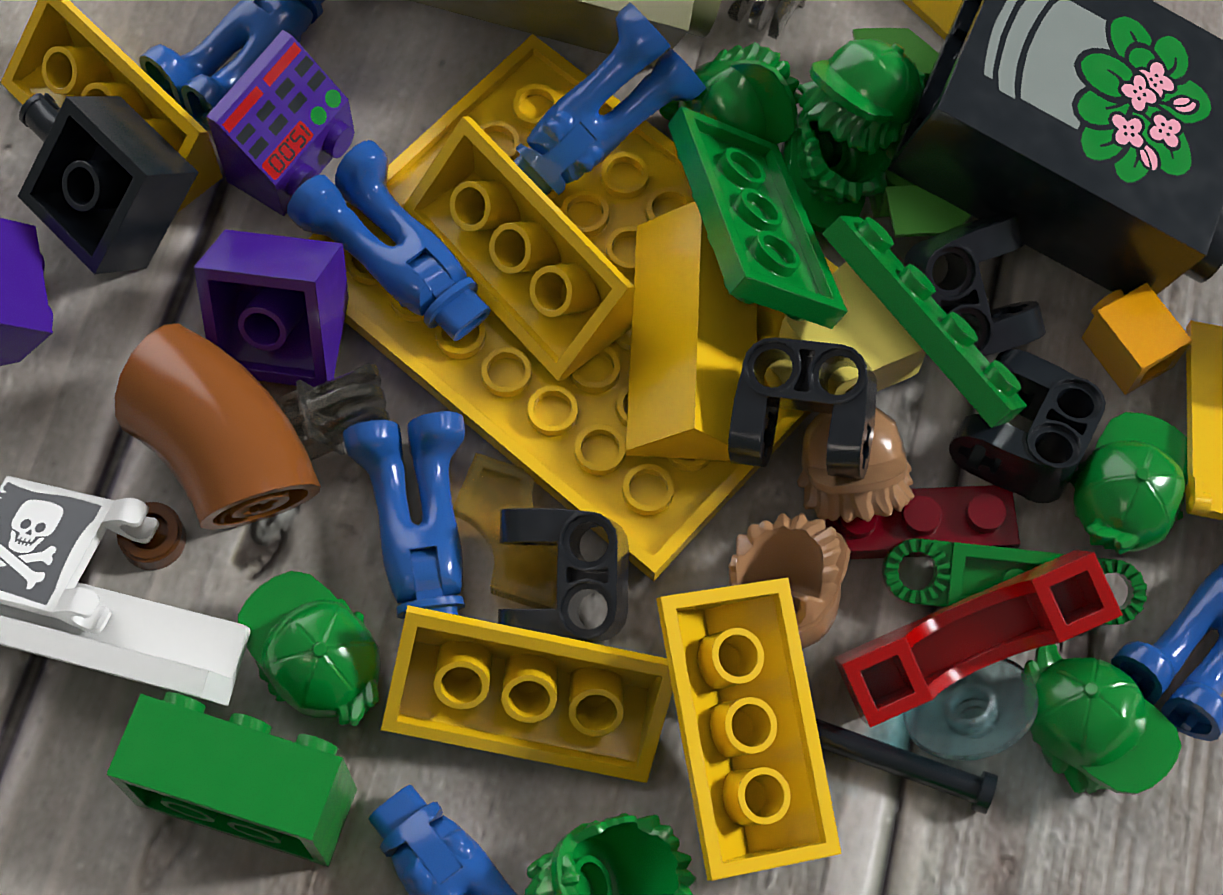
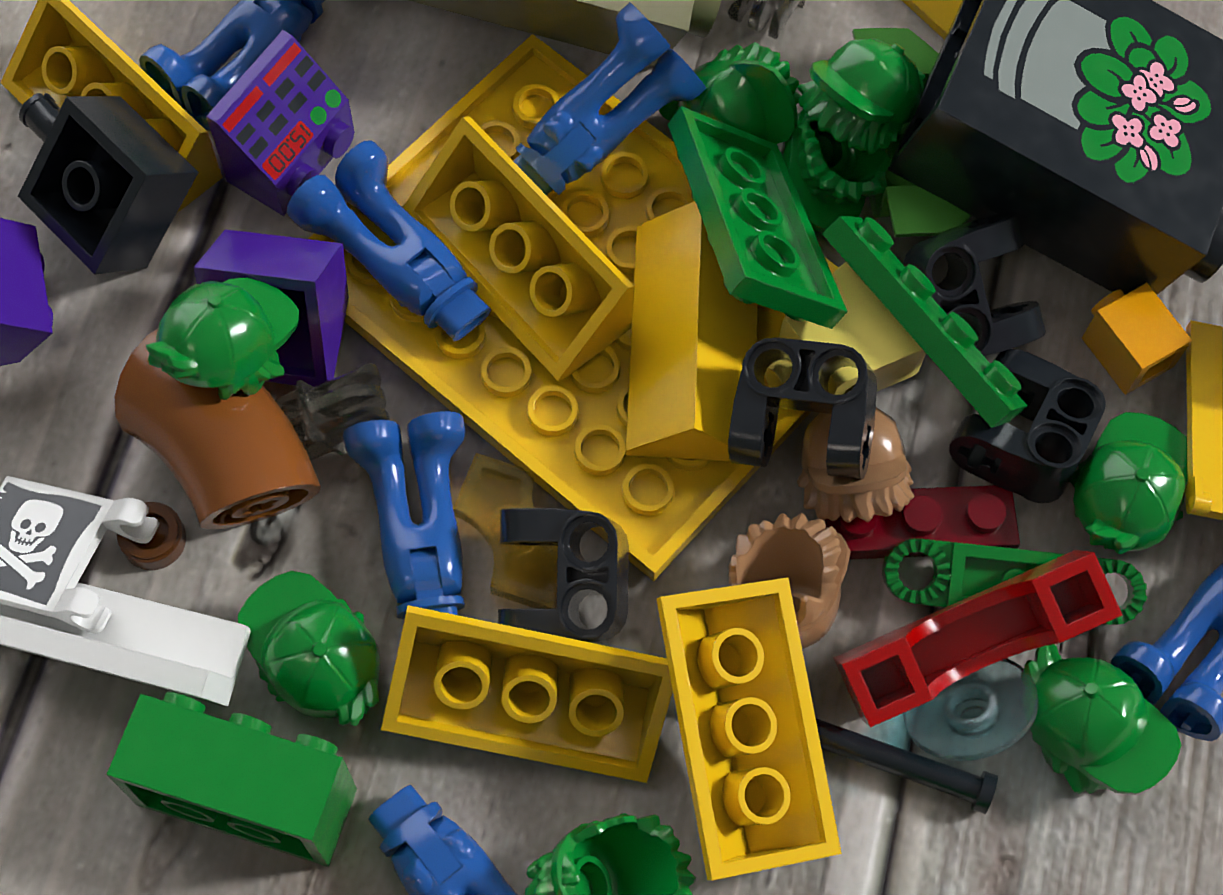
none -> green hair [146,277,299,400]

